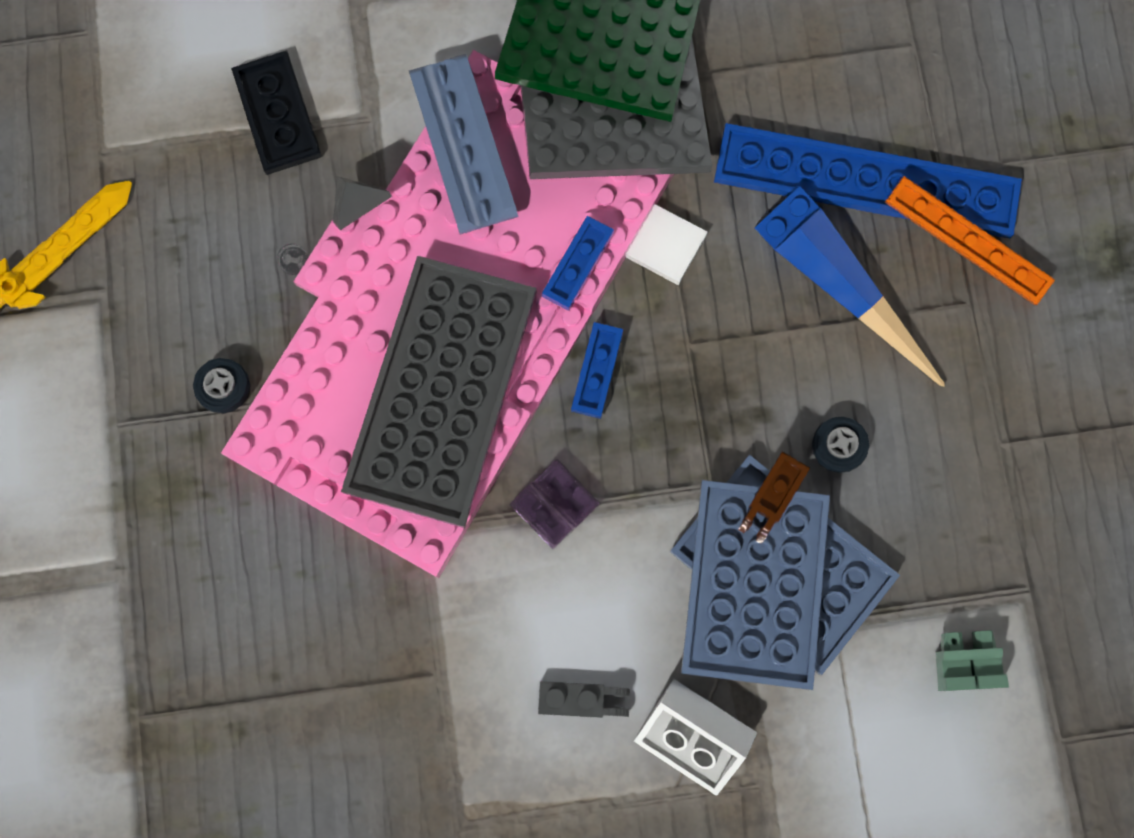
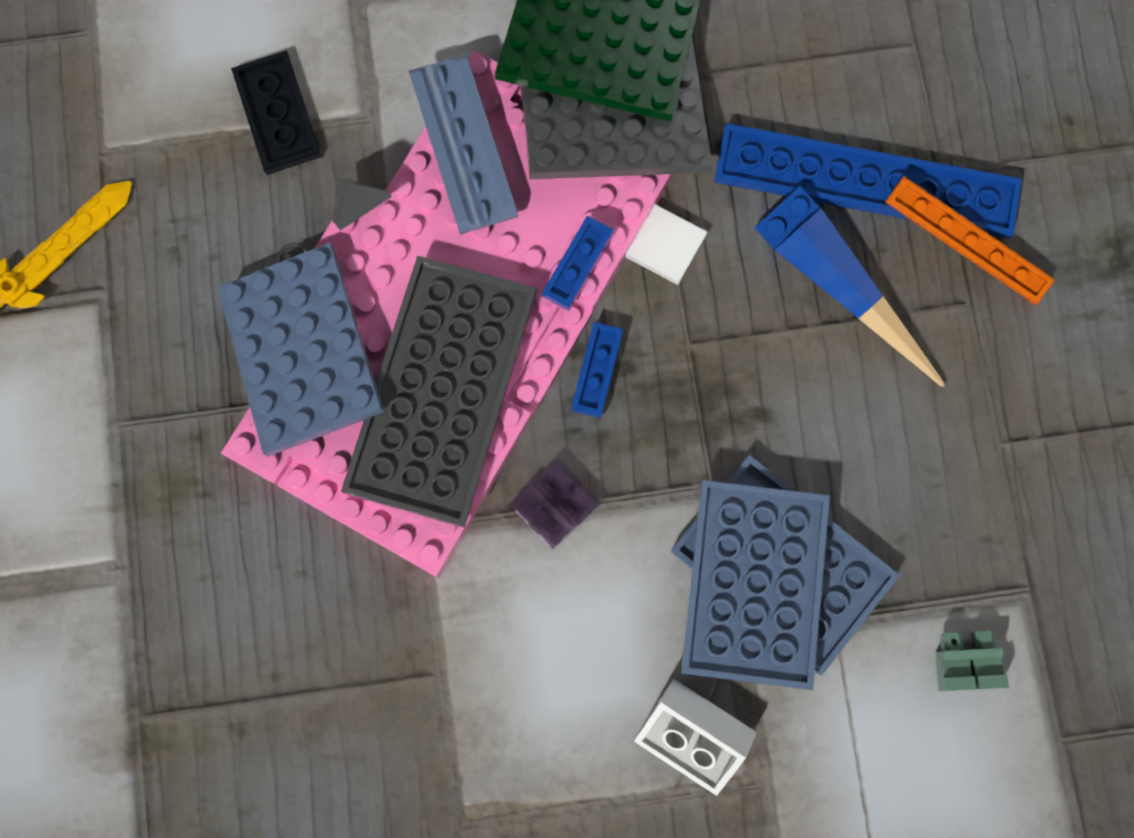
black wheel [193,358,250,414] -> none
dark grey hinge [538,681,630,718] -> none
reddish brown hinge [738,451,810,544] -> none
black wheel [812,417,870,473] -> none
none -> sand blue plate [217,243,384,457]

